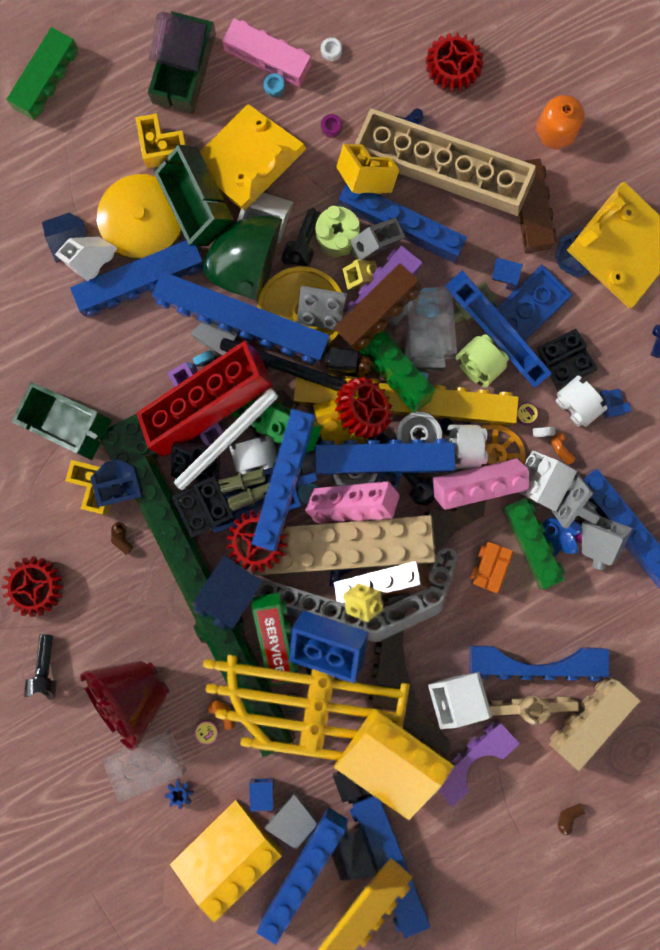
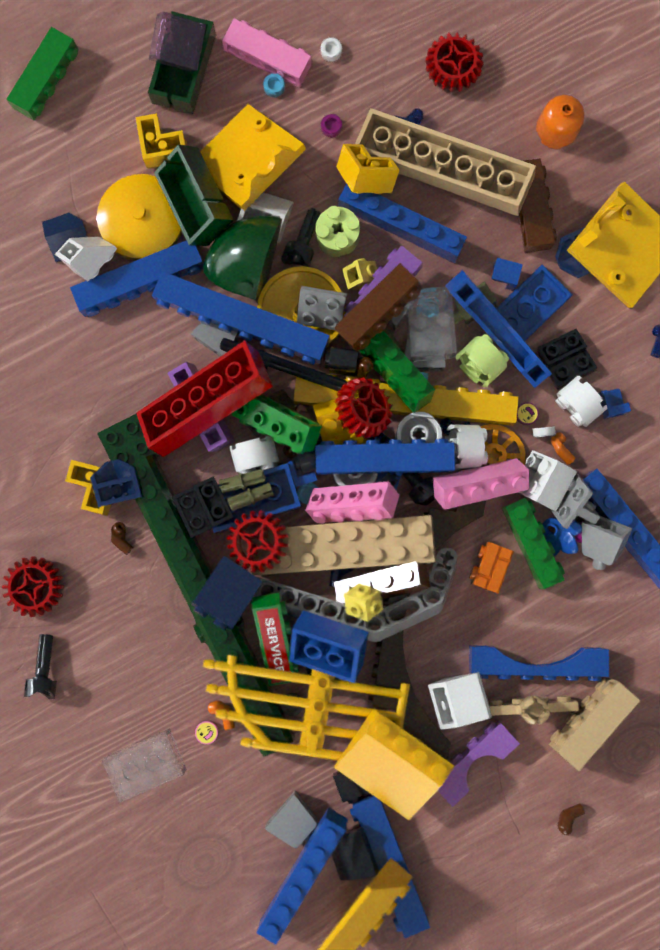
piece [11,382,112,460] -> none
dark red cone [80,661,170,751] -> none
blue gear [165,778,194,810] -> none
yellow slope [170,800,283,923] -> none
black slope [171,443,221,484] -> none
white axle [174,389,278,490] -> none
medium azure tile [192,350,215,367] -> none
blue panel [249,778,274,811] -> none
blue plate [252,409,316,551] -> none
light grey torso [351,217,405,260] -> none

